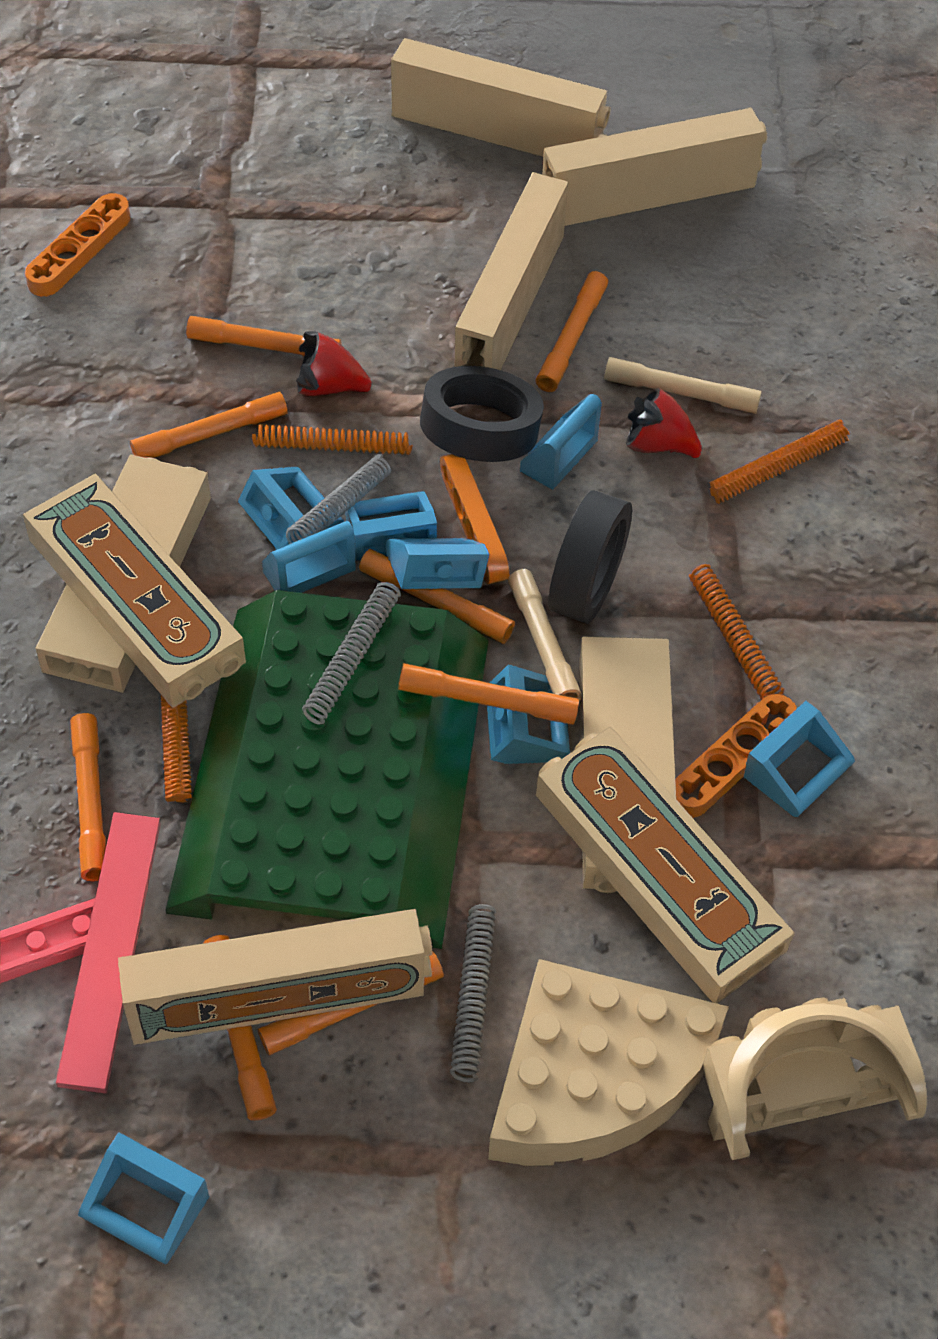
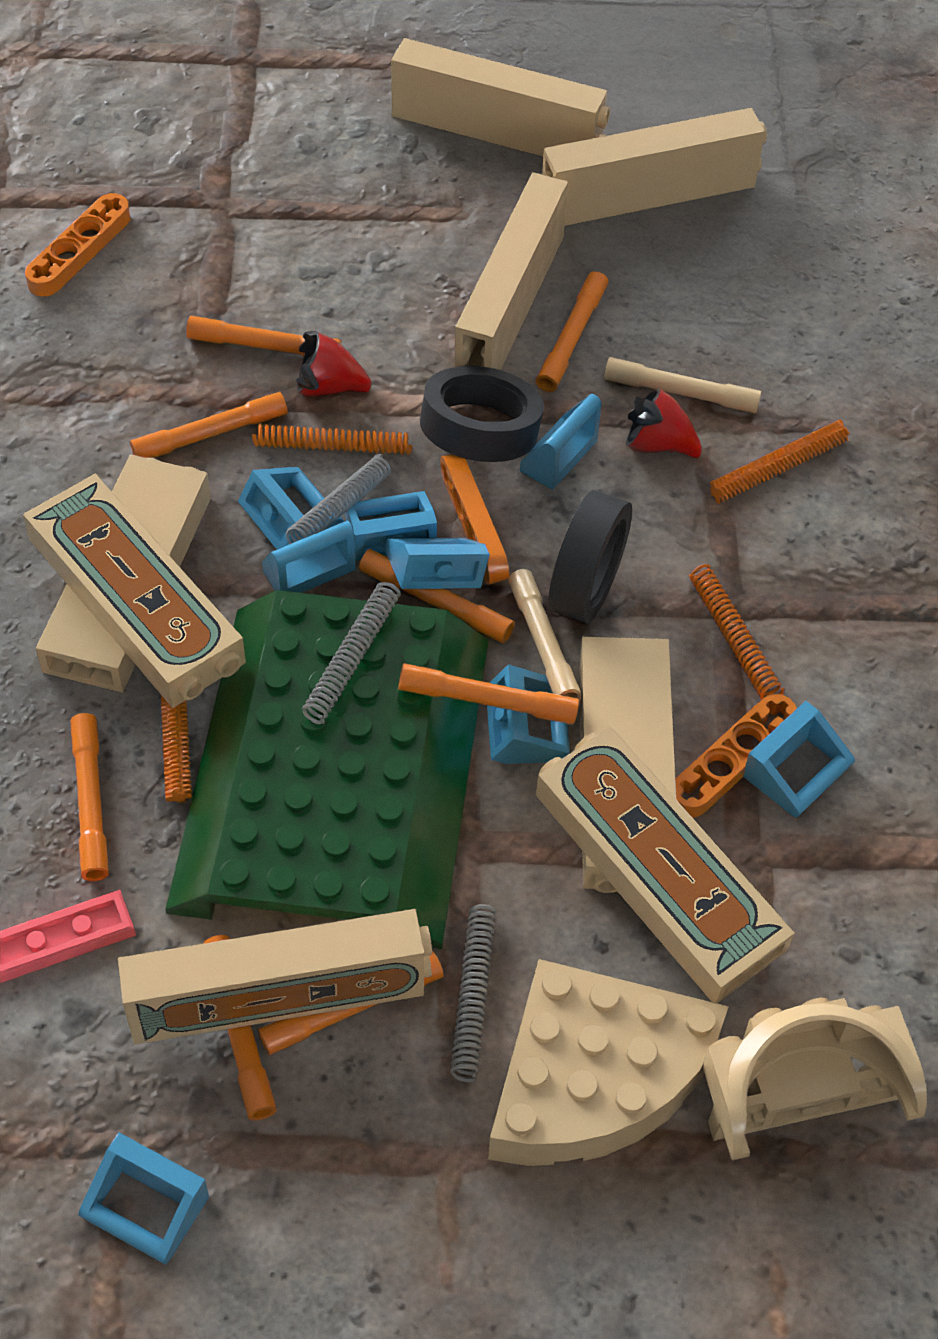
coral tile [56,812,161,1094] -> none

